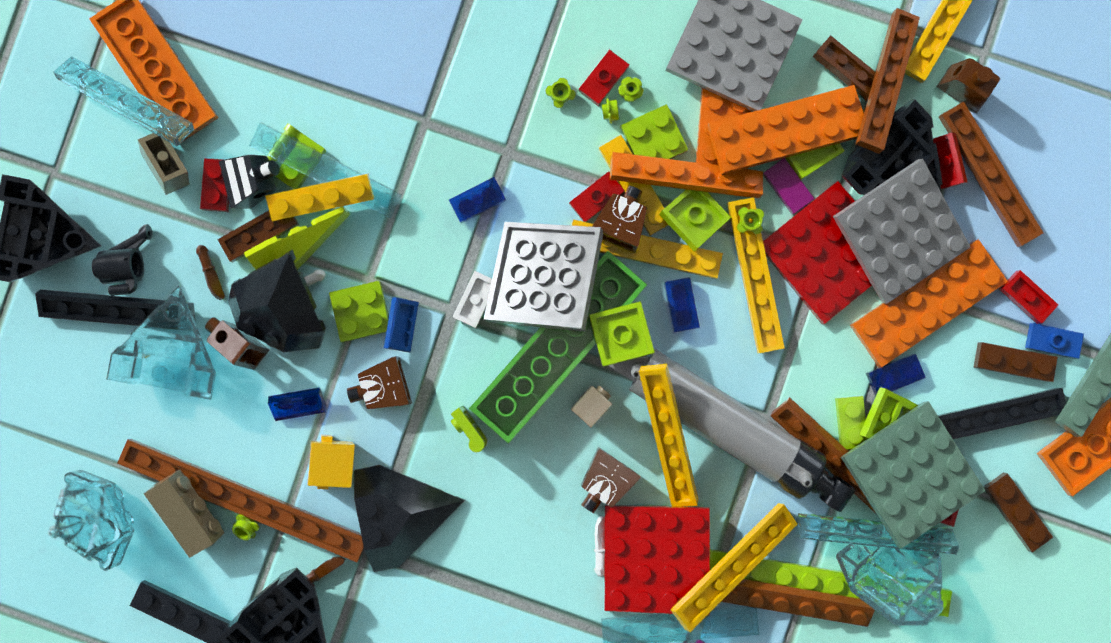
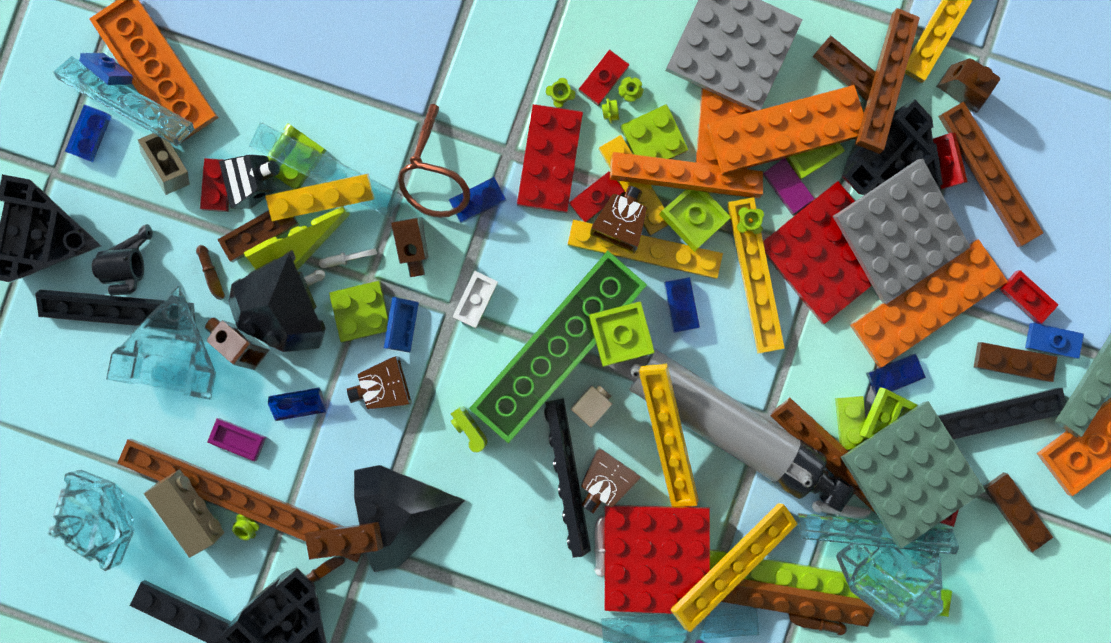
yellow plate [307,434,355,489] -> none
plate [484,222,603,331] -> none
none -> clear blue plate [65,104,112,162]
none -> blue plate [79,53,133,85]
none -> magenta tile [207,418,266,462]
none -> reddish brown plate [305,522,383,560]
none -> white piece [319,248,377,268]
none -> reddish brown torso [391,217,429,277]
none -> copper piece [398,104,470,218]
none -> red plate [517,104,583,213]
none -> black plate [544,398,591,558]
none -> reddish brown piece [789,614,847,635]
none -> white piece [812,500,871,519]

